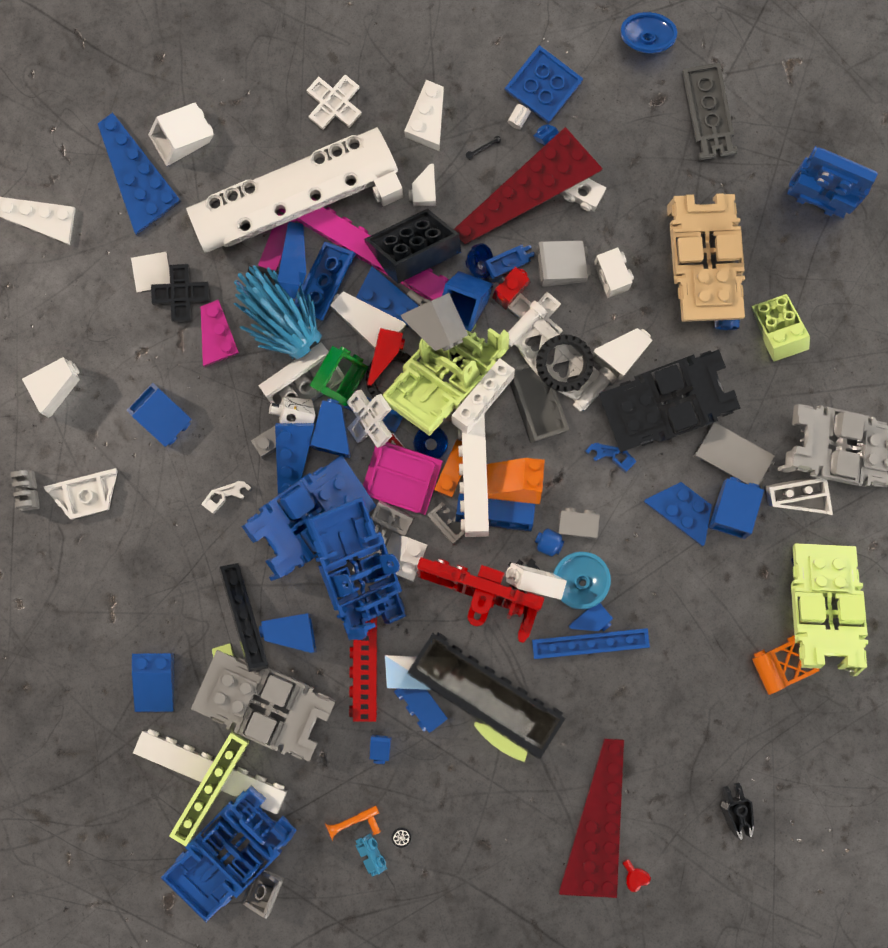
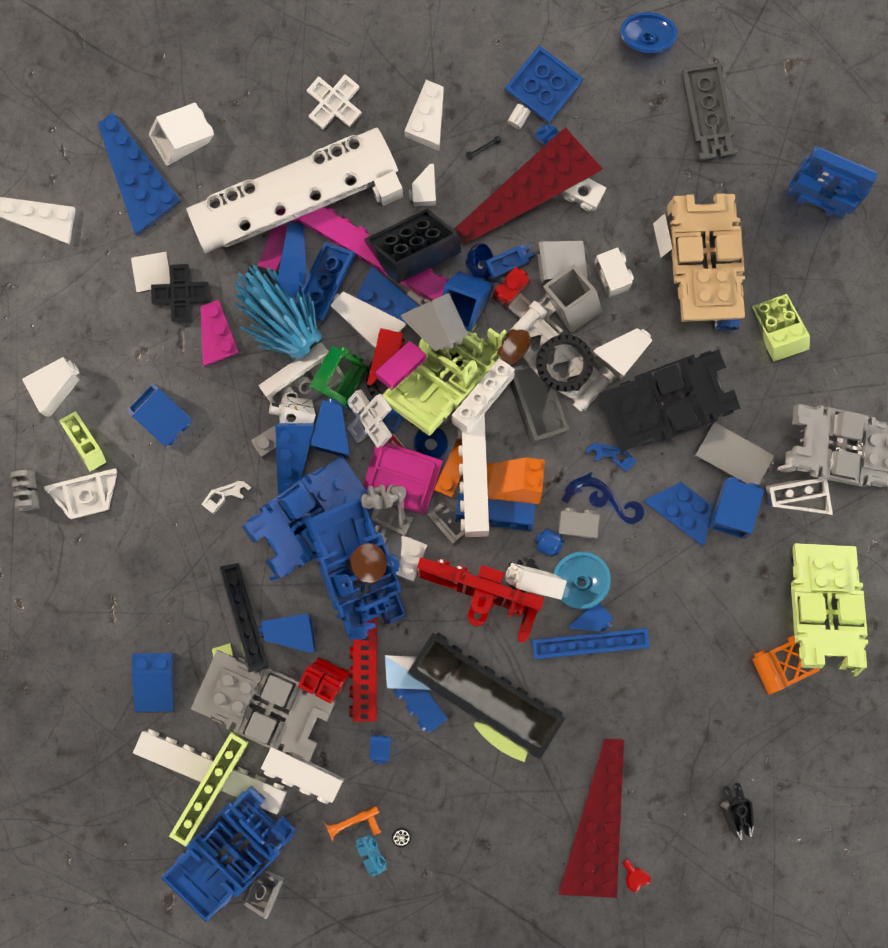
none -> yellowish green slope [59,411,106,471]
none -> white brick [261,747,345,804]
none -> red hips [298,657,349,704]
none -> reddish brown dish [349,543,387,583]
none -> light grey piece [361,484,406,525]
none -> dark pink piece [375,341,426,390]
none -> reddish brown dish [497,329,531,364]
none -> light grey slope [543,264,602,333]
none -> clear blue plant [562,472,644,524]
none -> white sticker [653,214,673,257]

